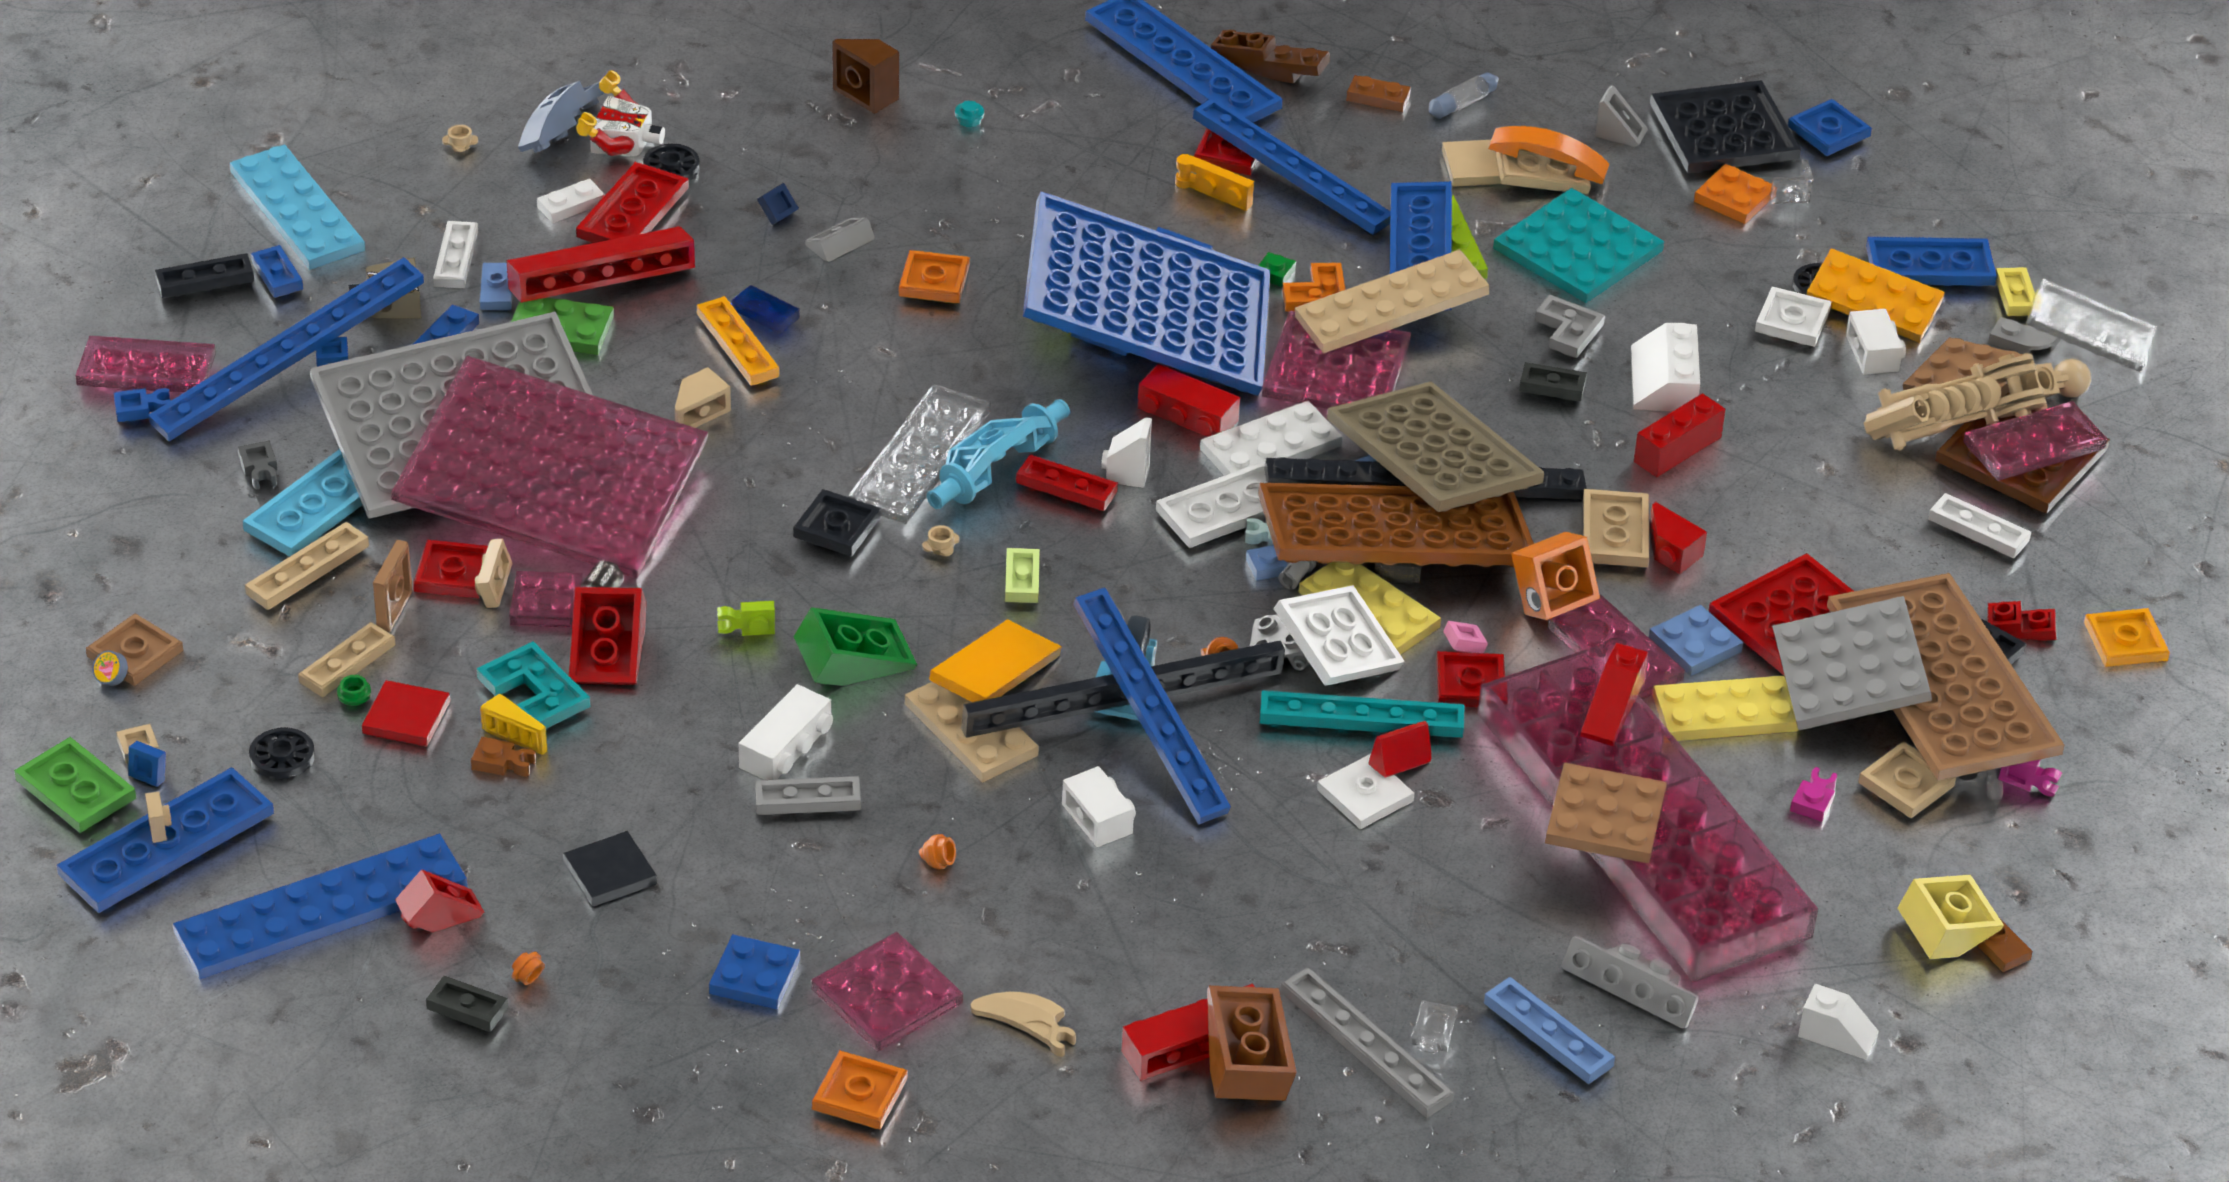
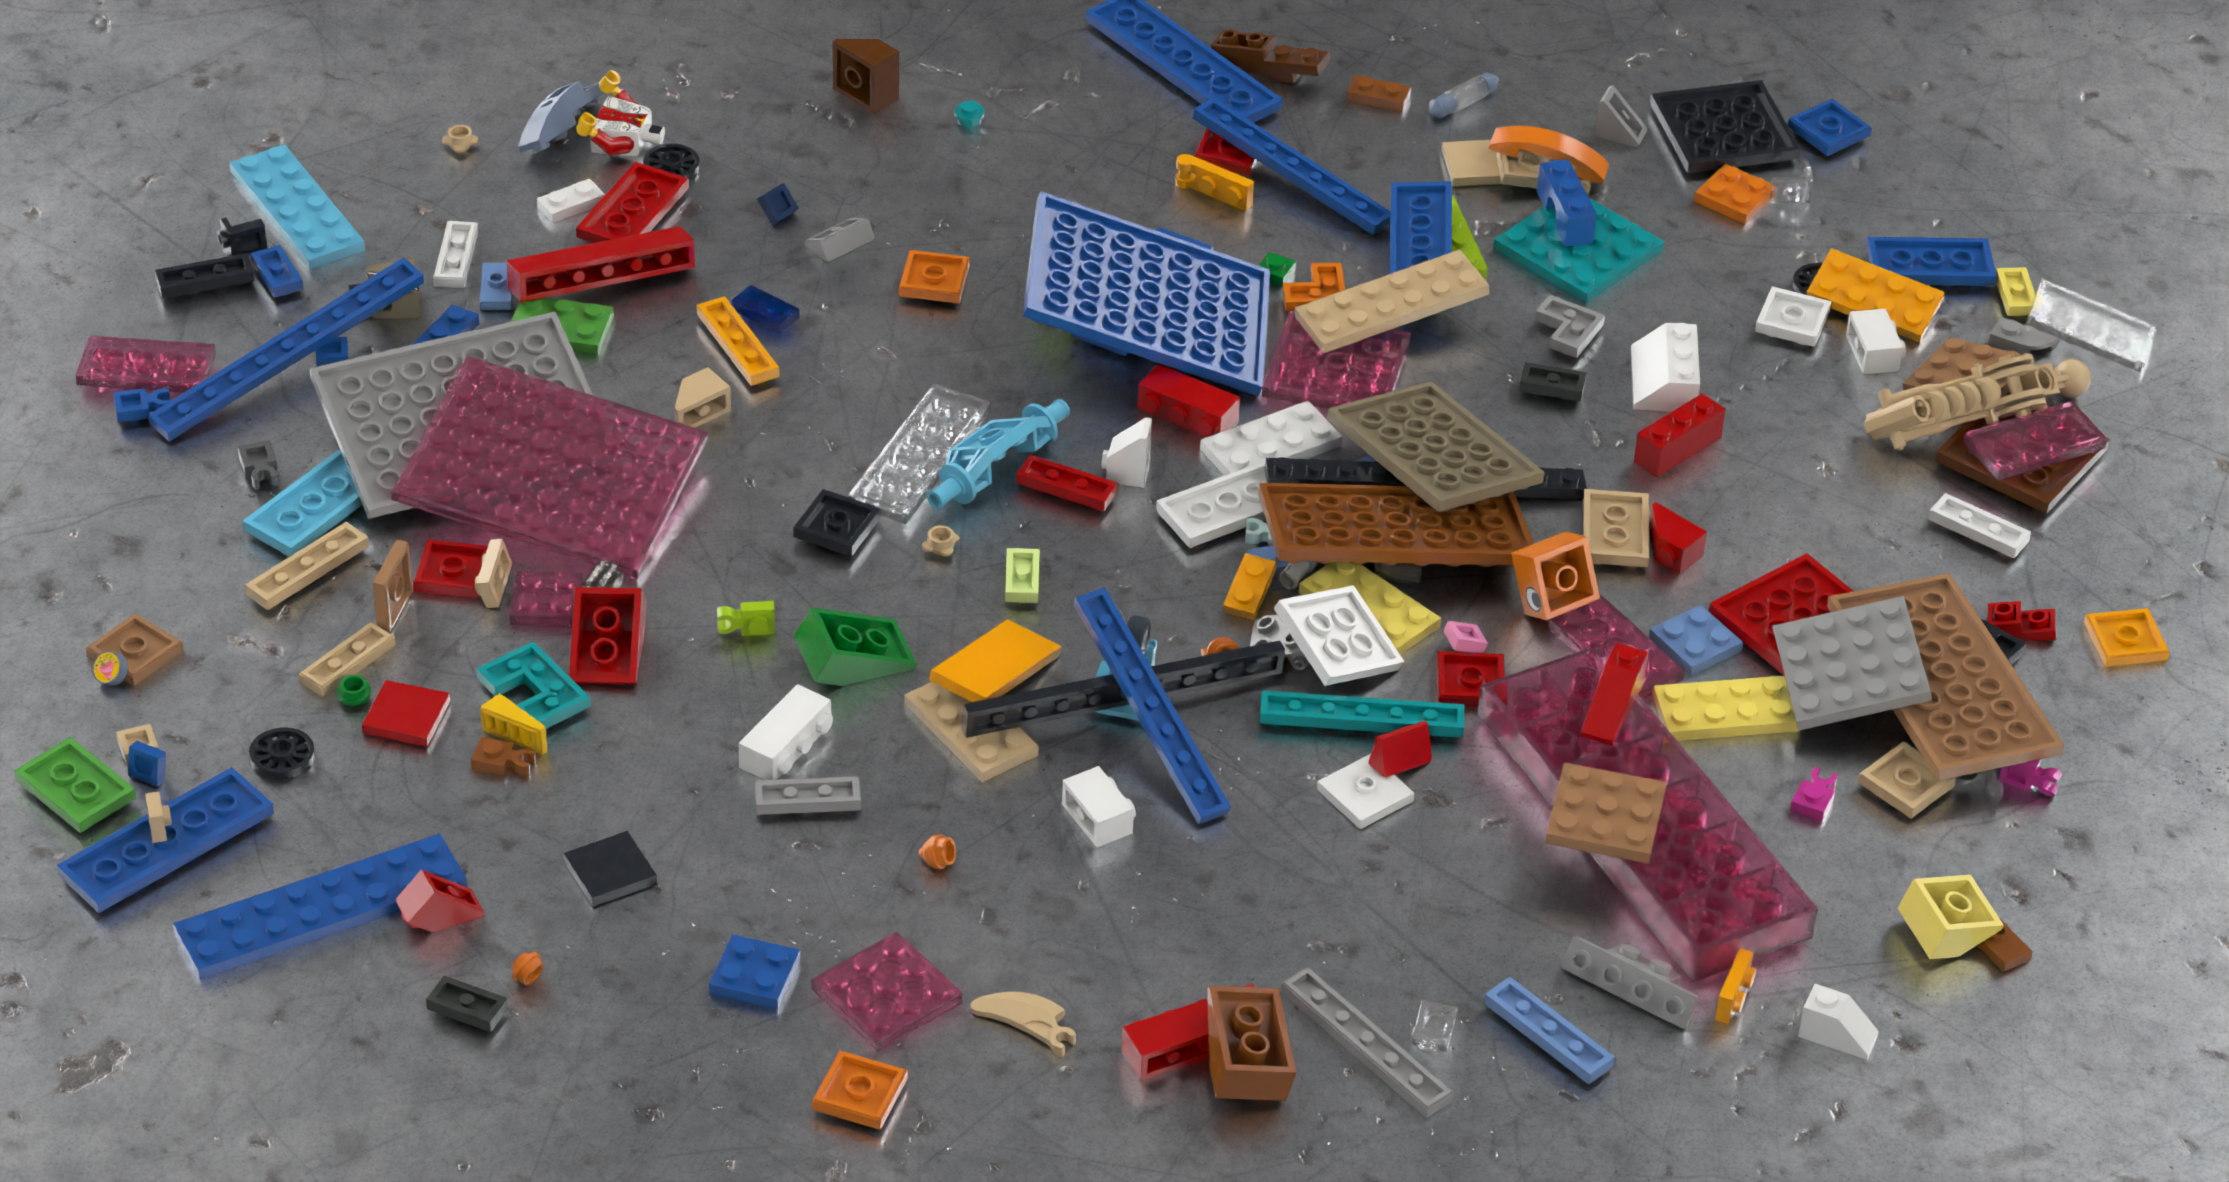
none -> black bracket [217,217,267,256]
none -> light orange plate [1223,553,1277,621]
none -> blue arch [1537,159,1597,247]
none -> light orange plate [1715,948,1756,1025]

